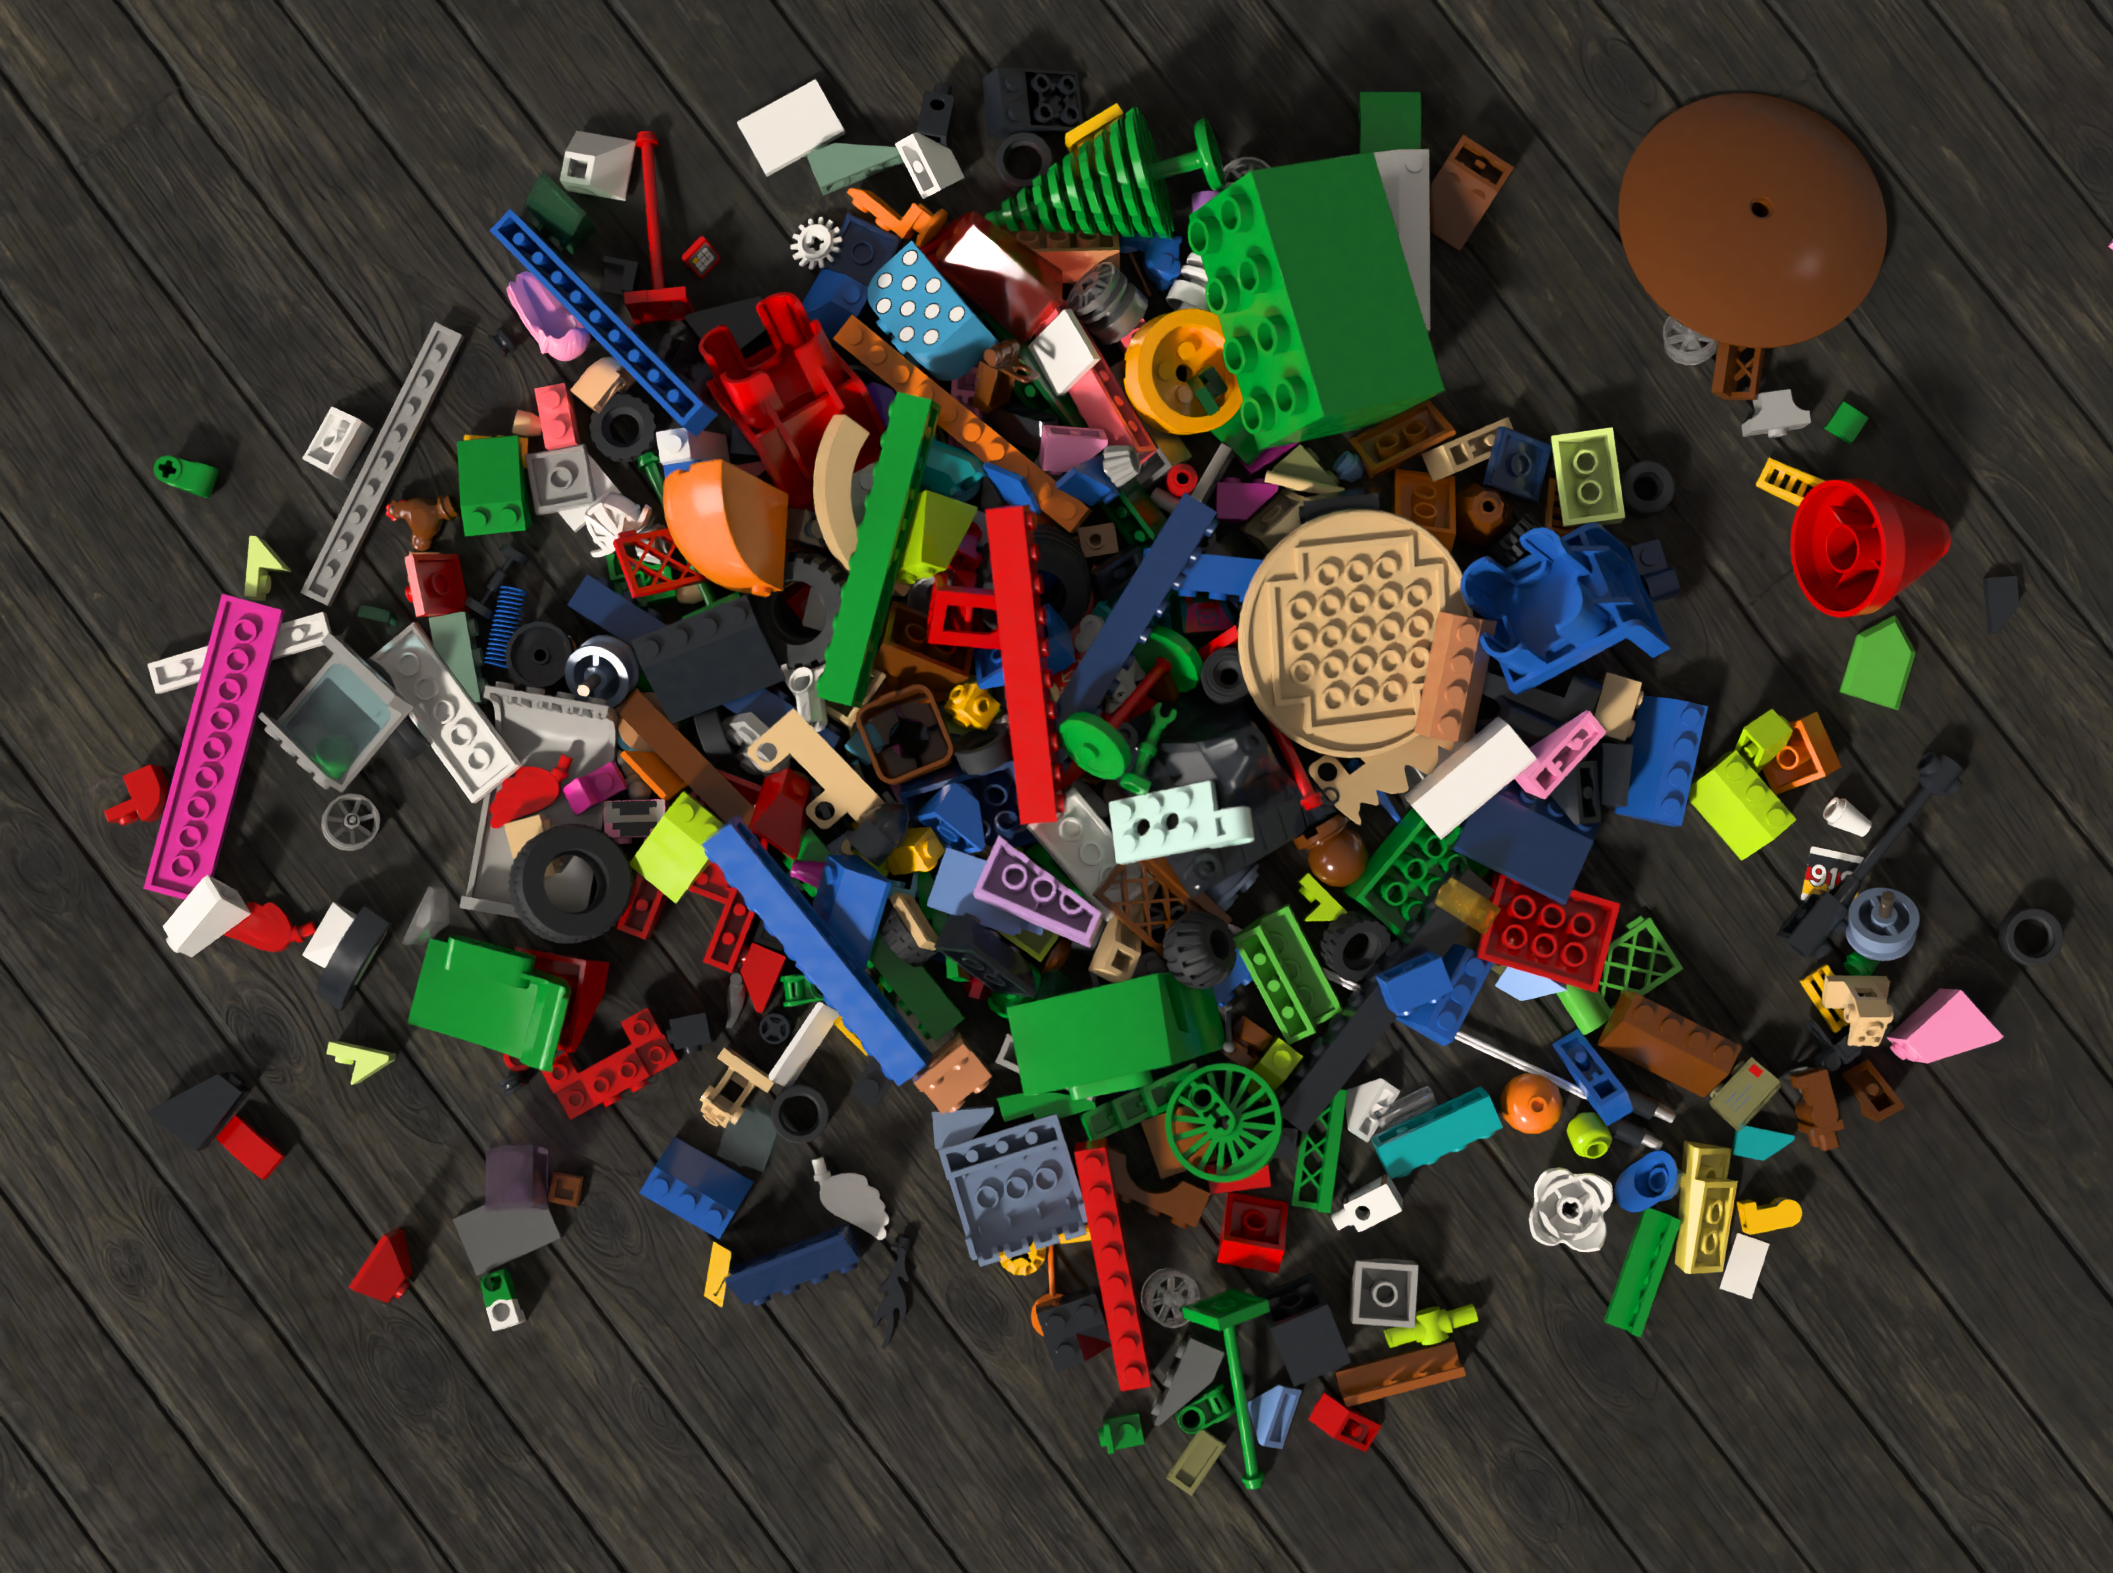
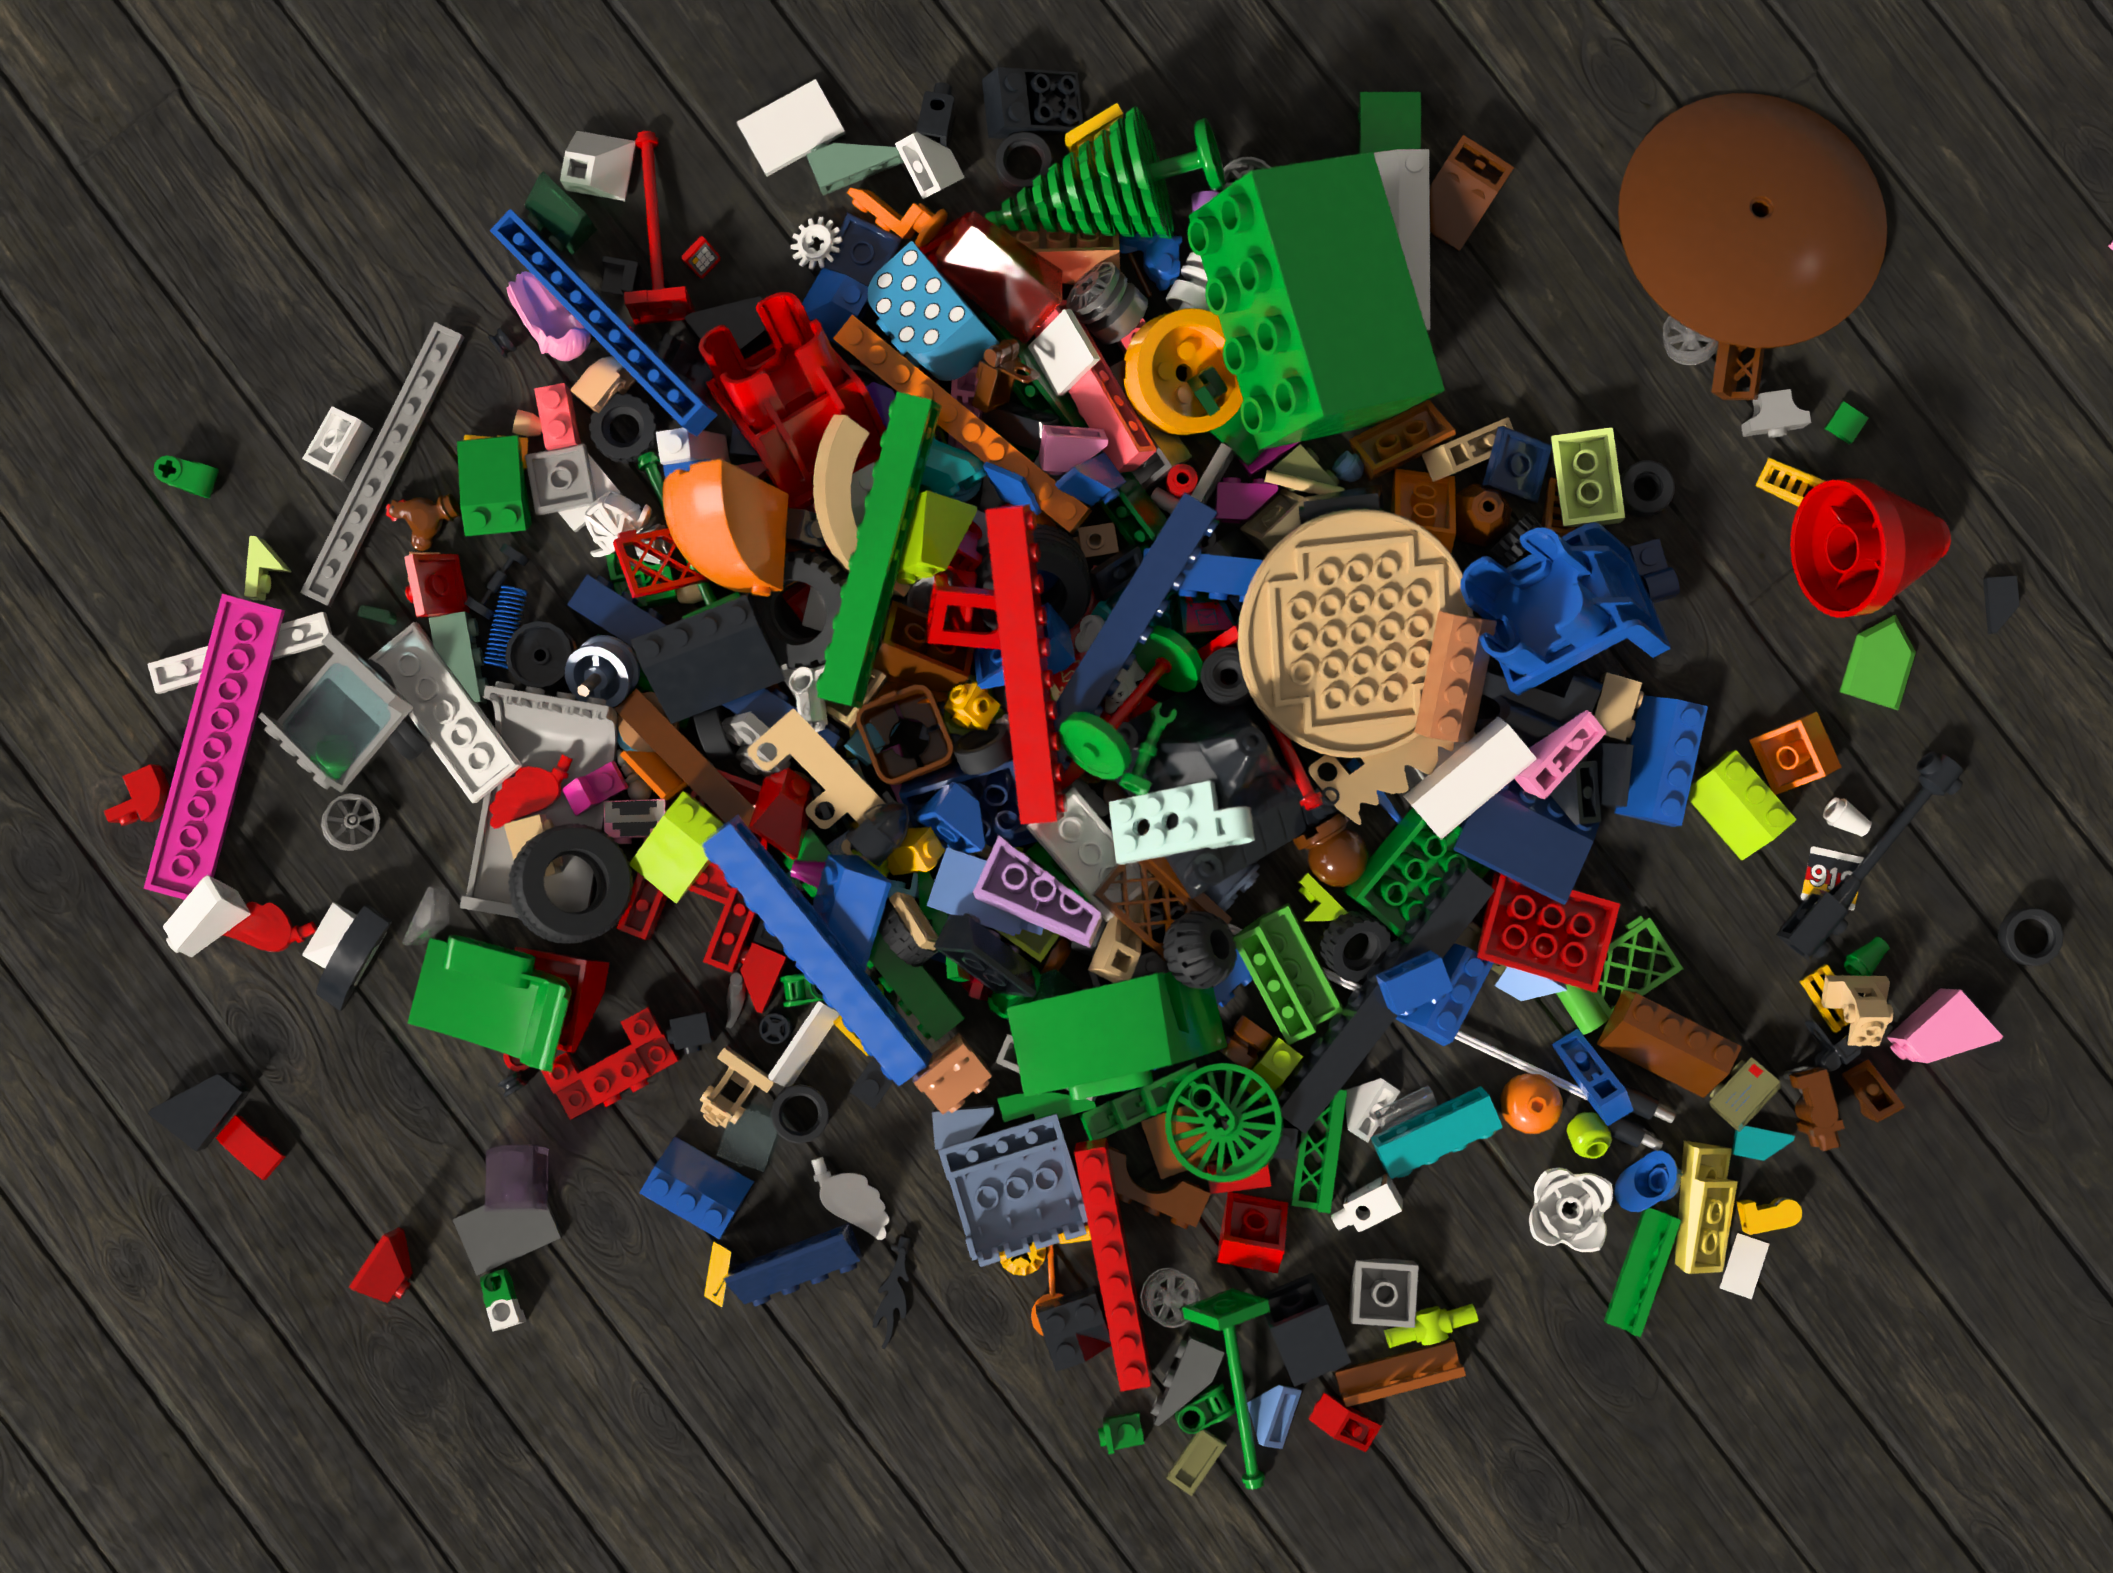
yellowish green slope [326,1040,397,1085] -> none
reddish brown tile [547,1170,585,1207] -> none
light grey piece [1103,445,1141,487] -> none
reddish brown tile [1149,672,1180,702] -> none
dark grey hinge [1223,1002,1235,1053] -> none
clear yellow slope [1434,877,1501,935] -> none
lime slope [1735,709,1793,774] -> none
sand blue wheel [1846,888,1920,961] -> none

